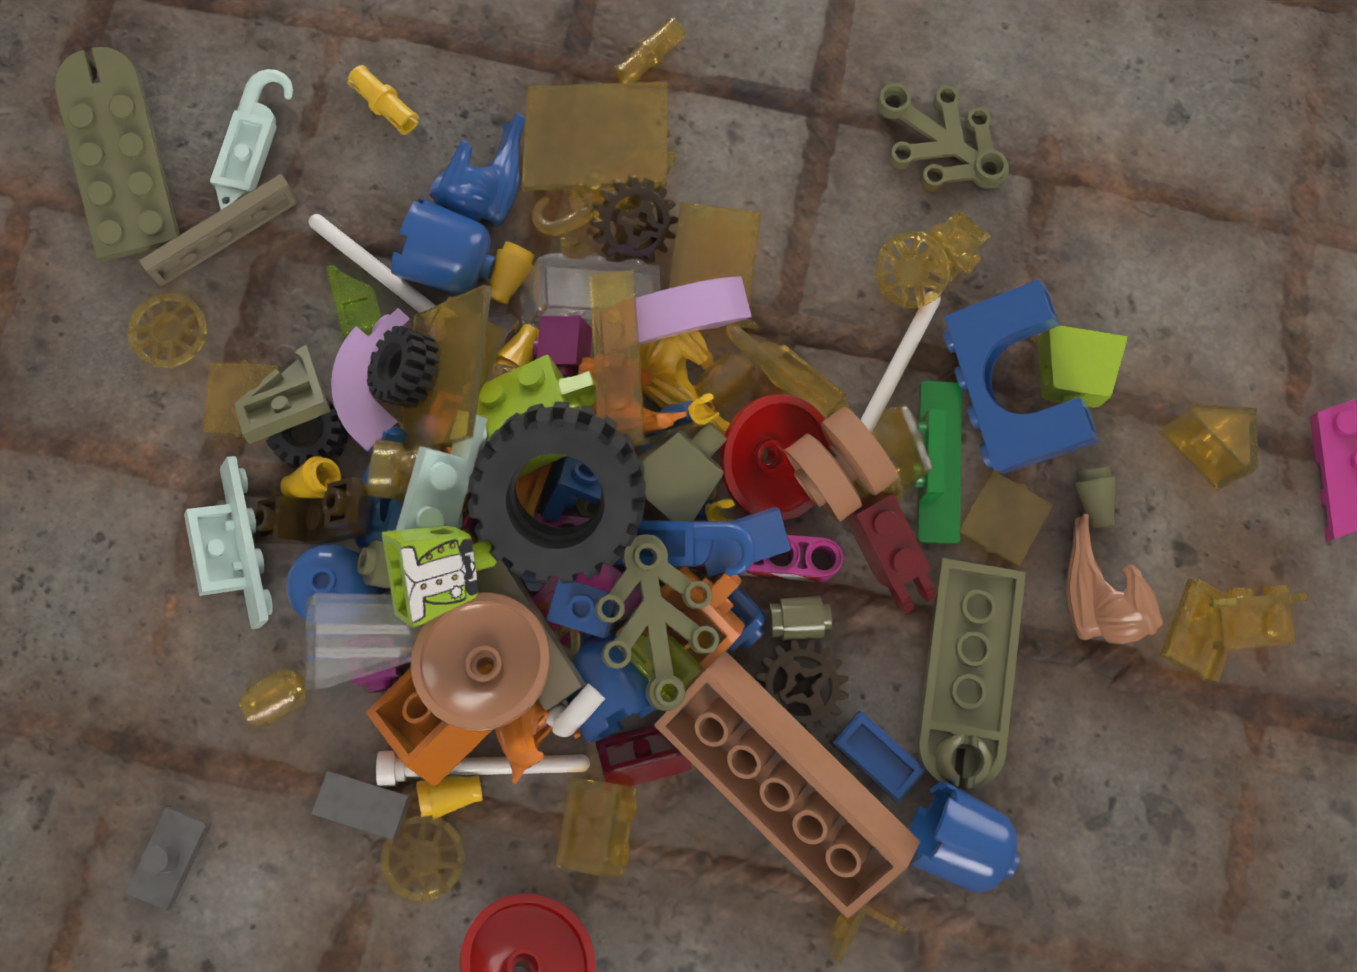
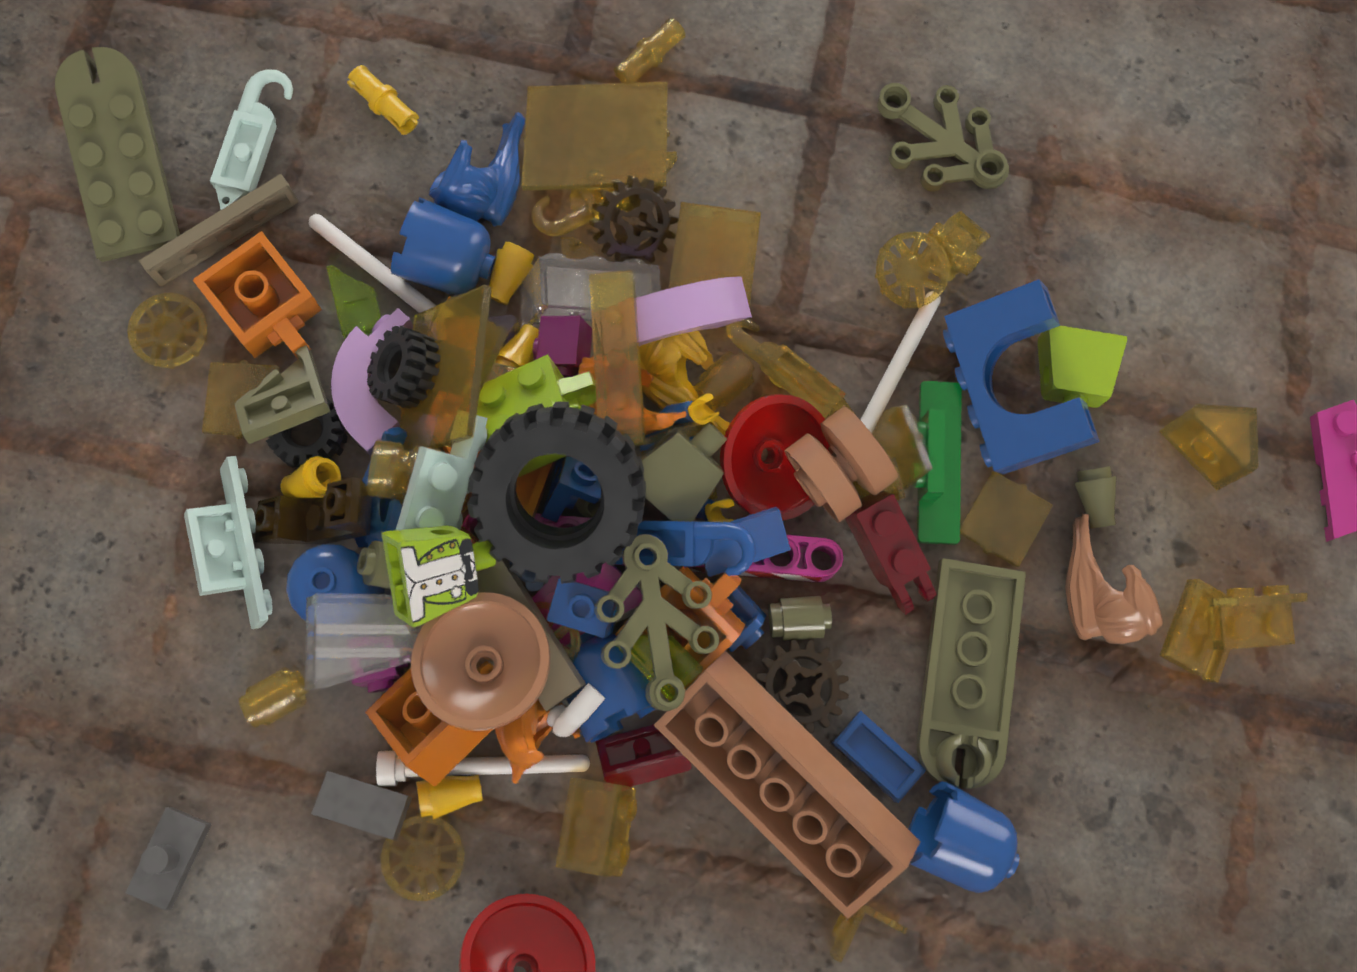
none -> orange hinge [193,231,322,359]

